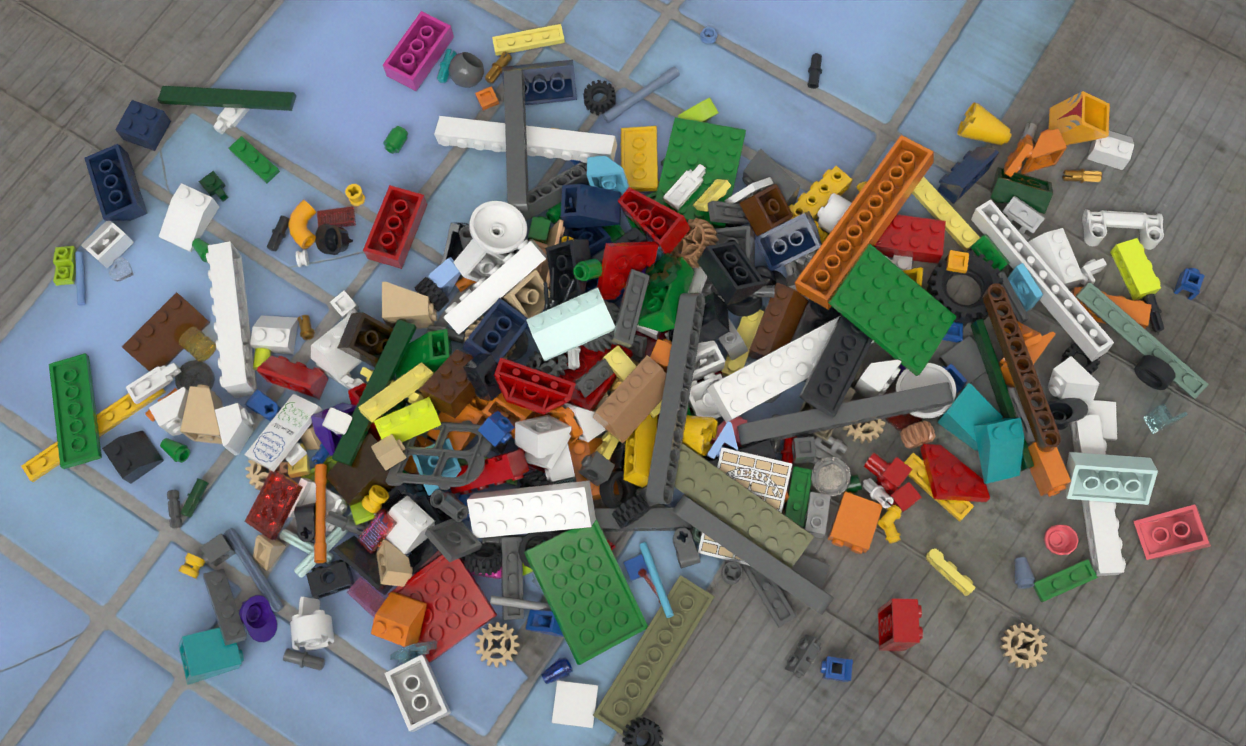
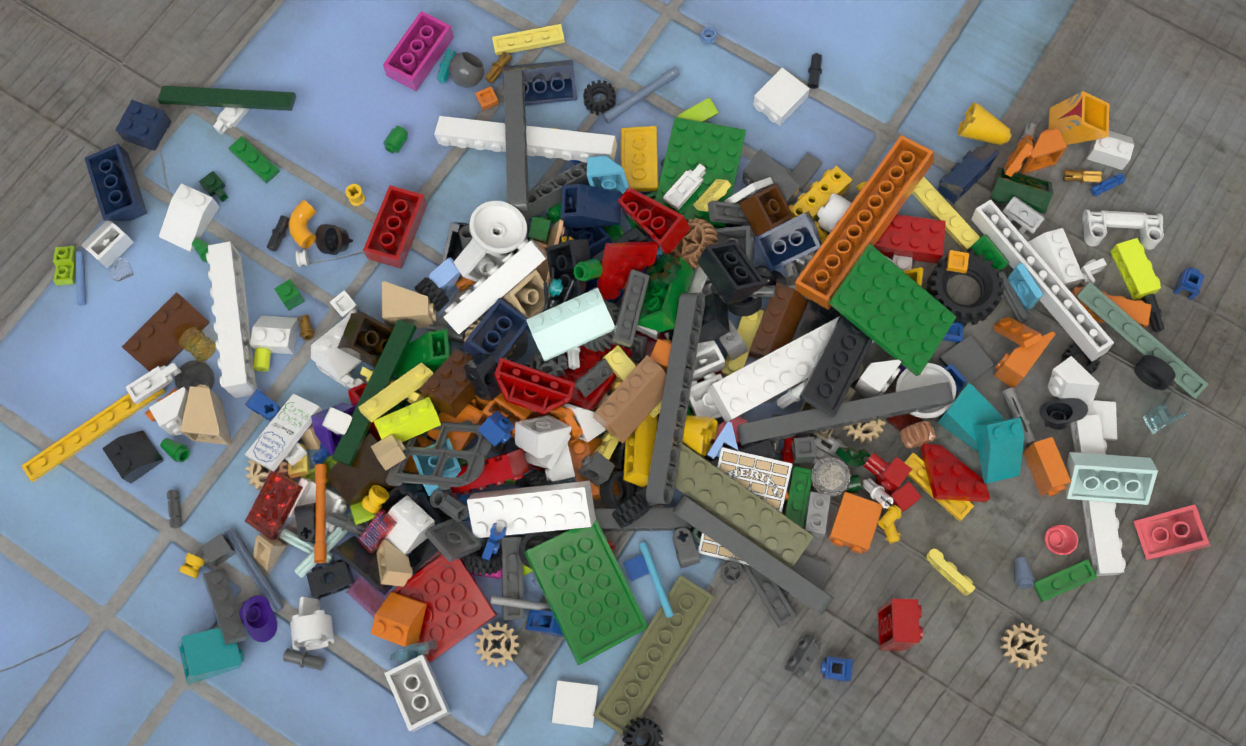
green plate [49,353,102,469] -> none
dark green axle [181,478,209,518] -> none
white slope [215,403,254,456] -> none
red slope [256,356,328,400] -> none
clear red tile [317,206,356,227] -> none
clear blue cone [541,657,573,684] -> none
clear red hinge [638,568,661,604] -> none
dark green tile [971,319,1034,471] -> none
reddish brown beam [983,283,1061,452] -> none
none -> green brick [274,279,305,311]
none -> blue plate [482,523,507,560]
none -> teal plate [548,279,564,297]
none -> white brick [753,68,810,126]
none -> white axle [777,380,807,409]
none -> dark grey tile [789,152,822,191]
none -> dark green plate [836,447,871,467]
none -> blue axle [1090,173,1126,196]

